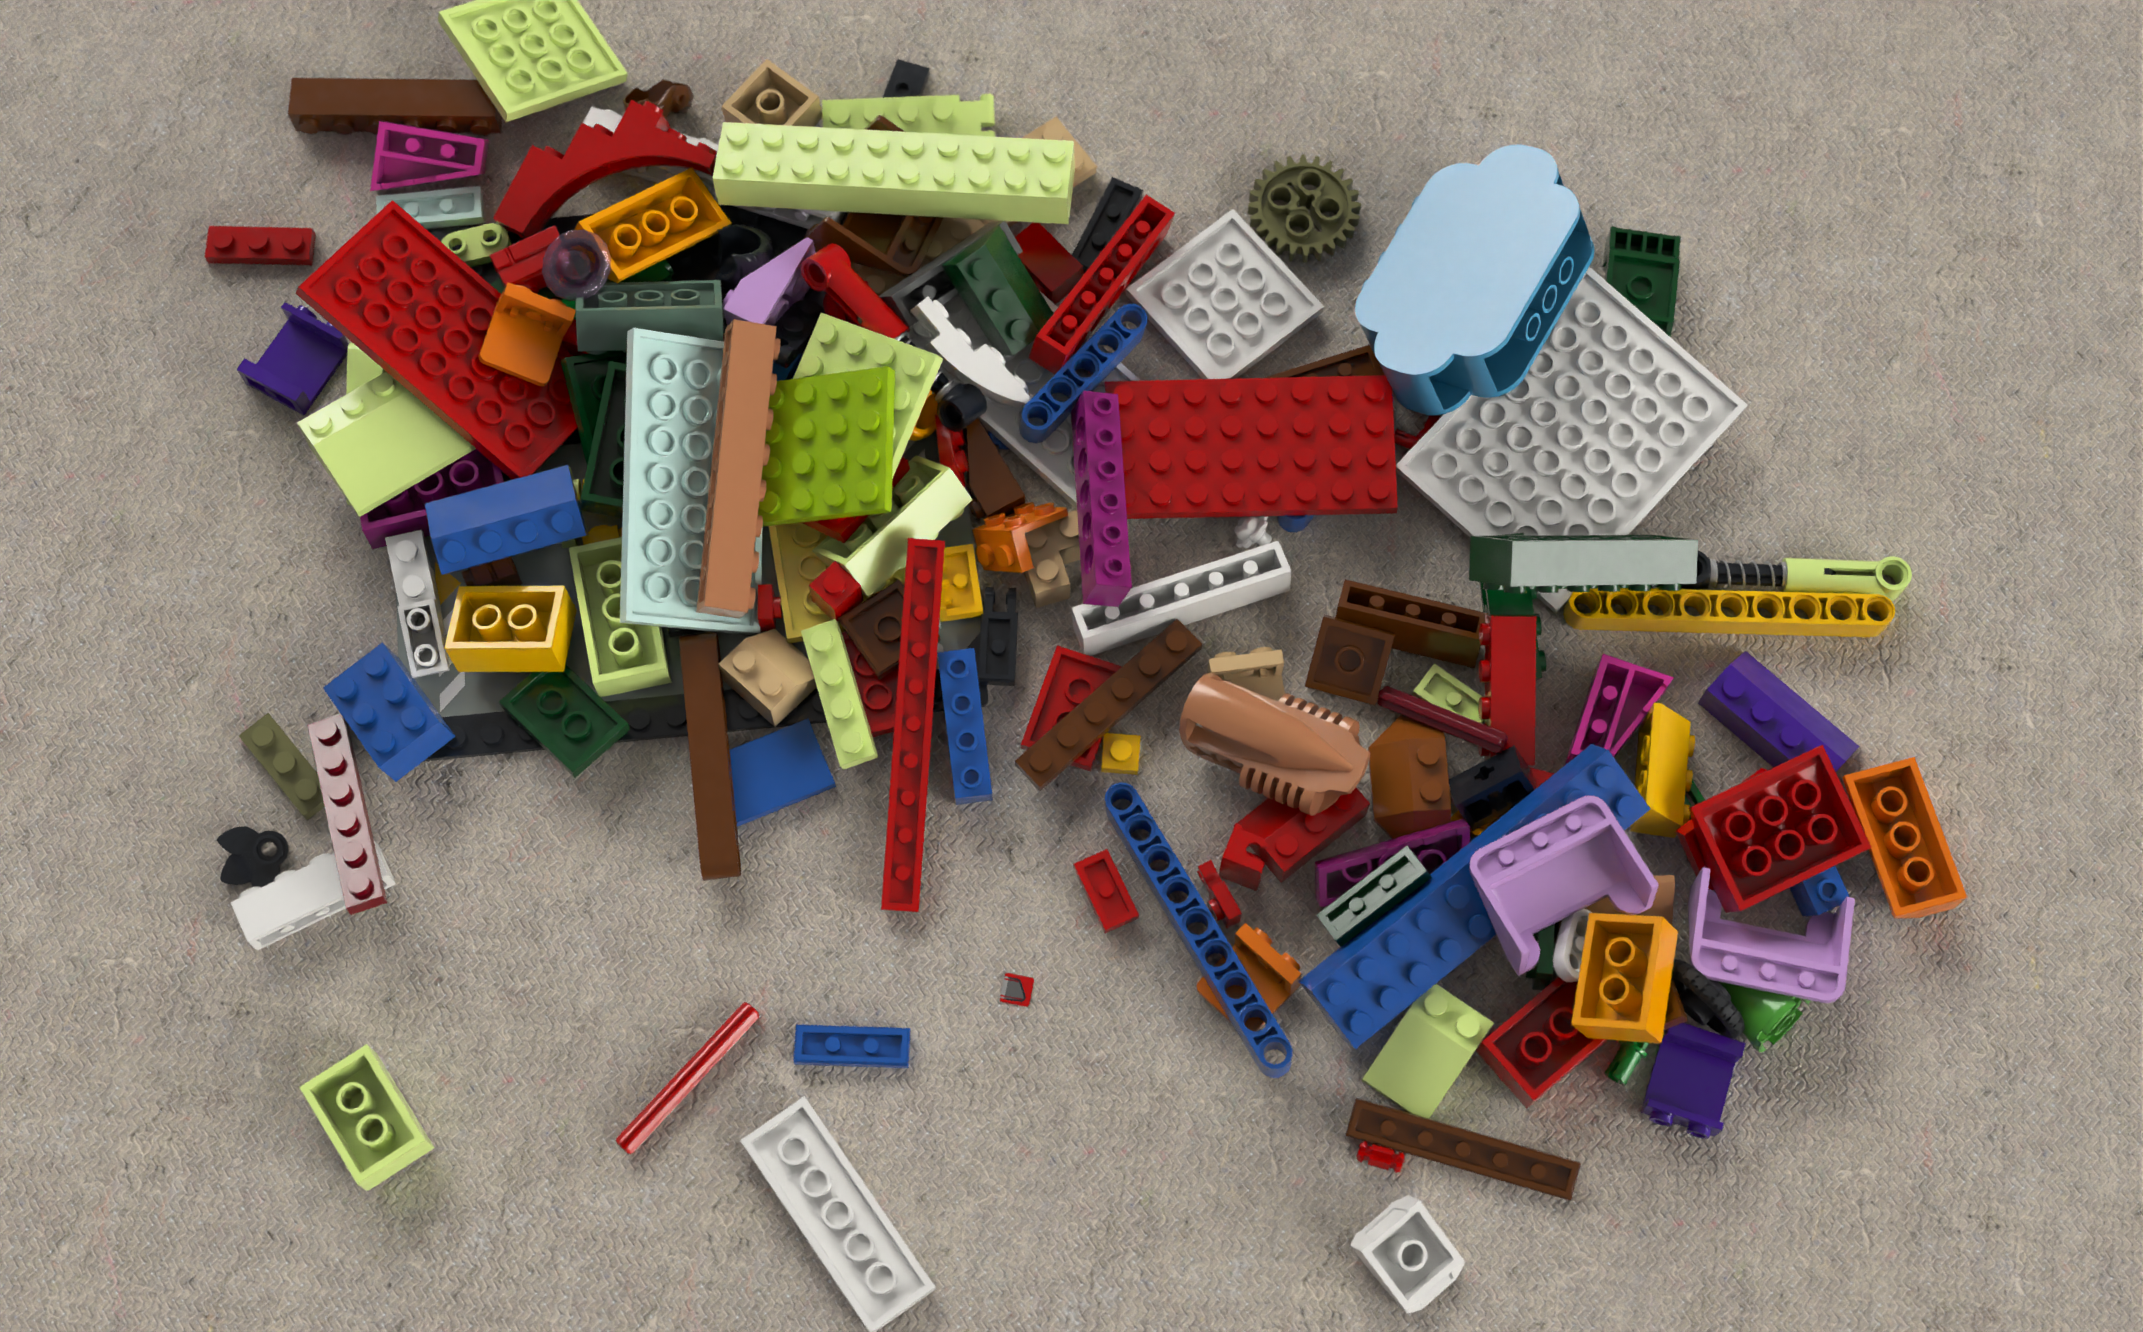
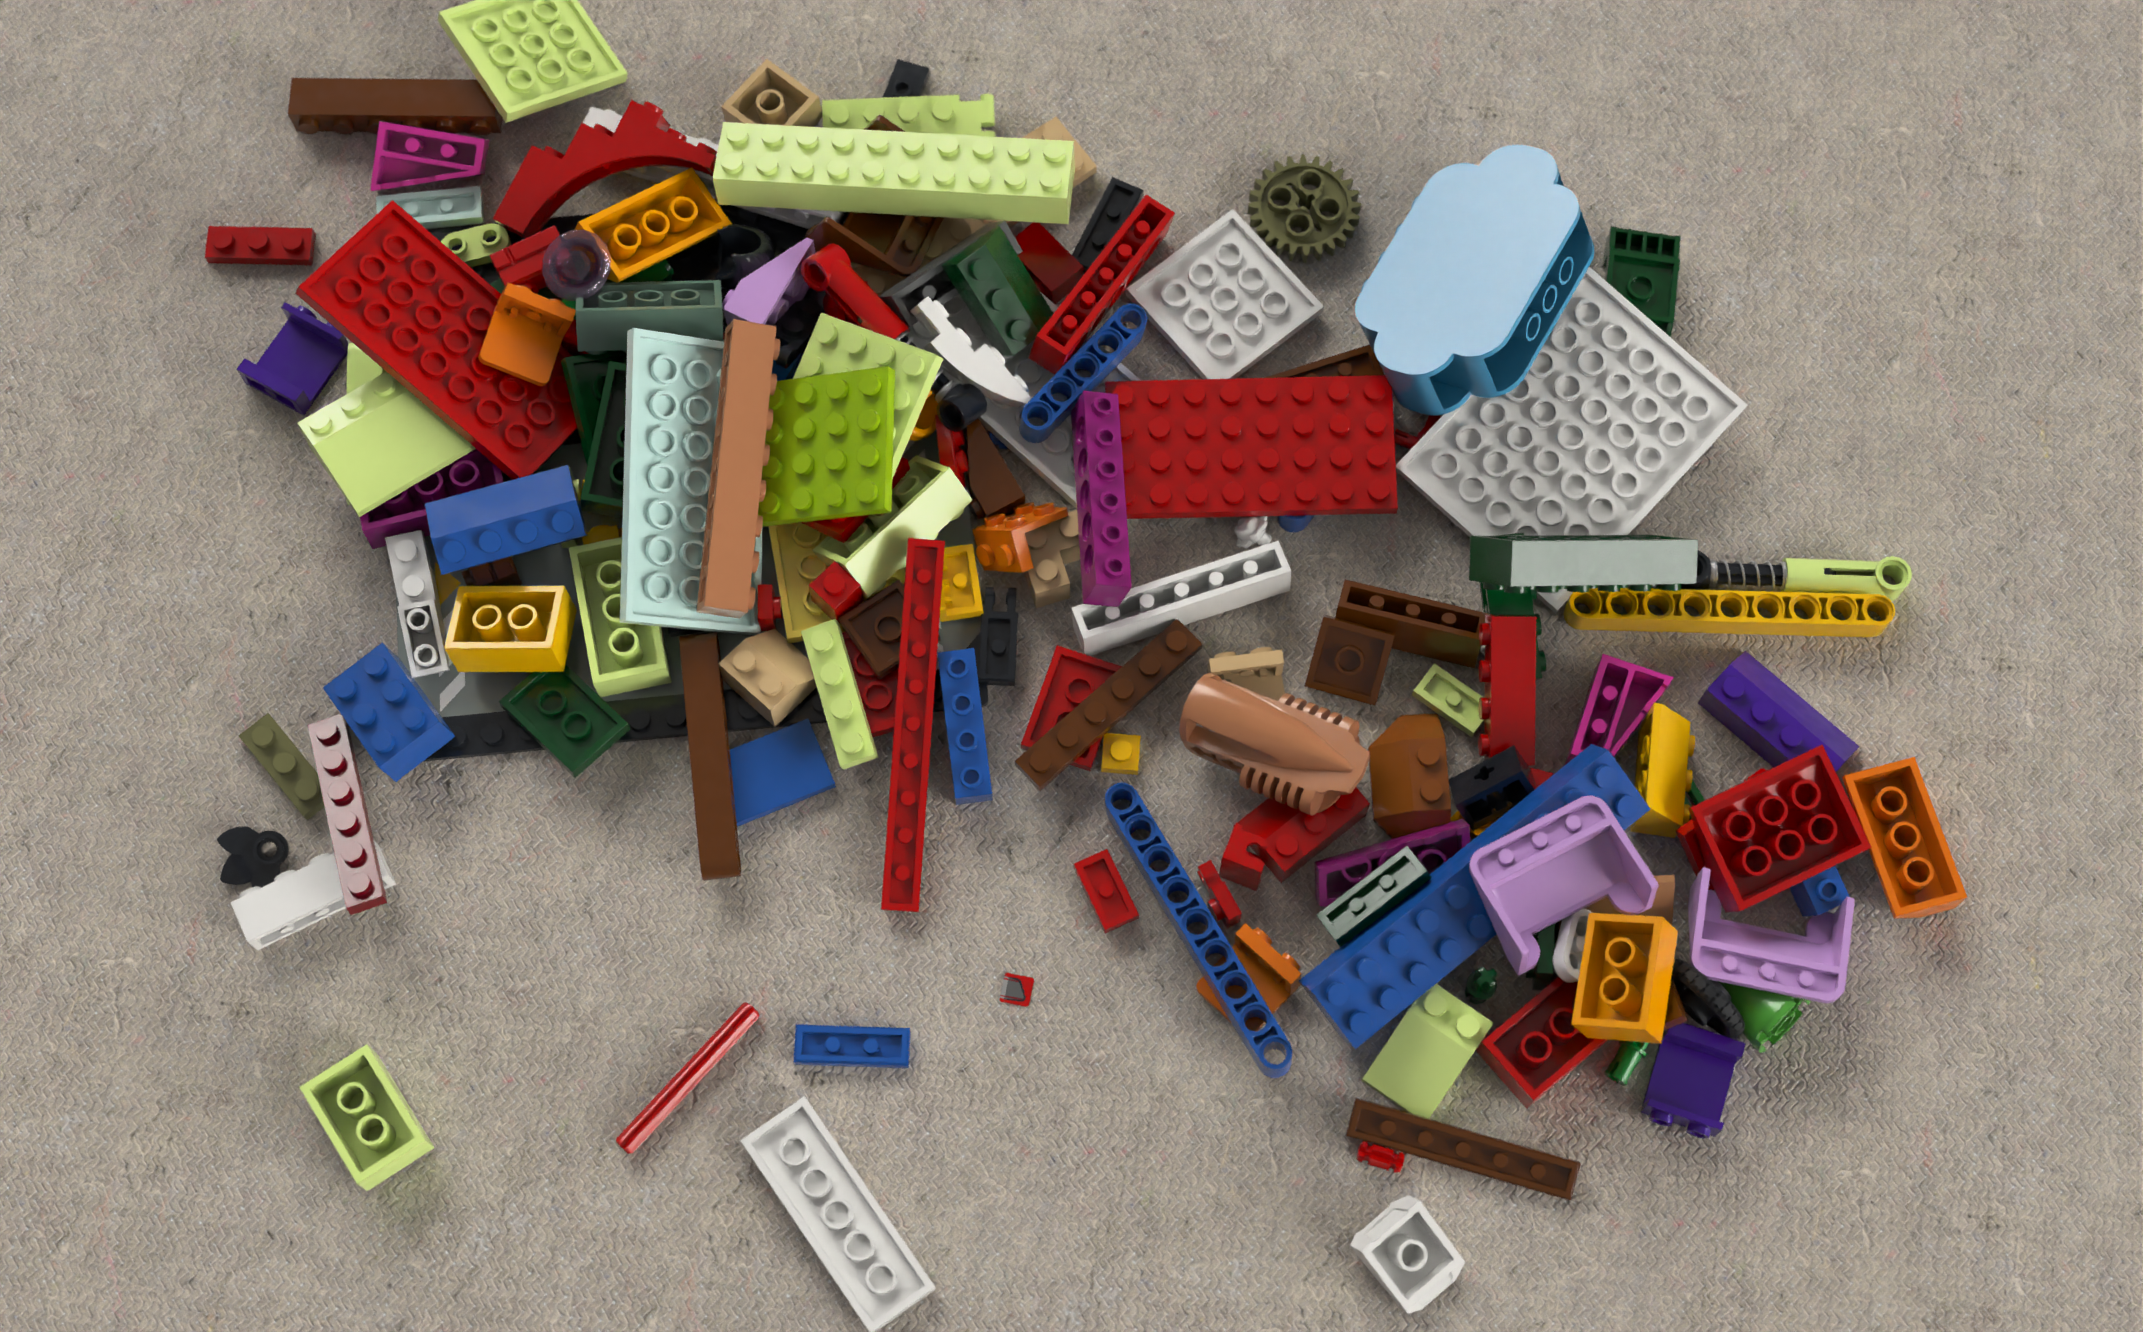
reddish brown hair [623,79,694,118] -> none
dark red axle [1377,686,1508,754] -> none
none -> dark green axle [1465,966,1497,1004]

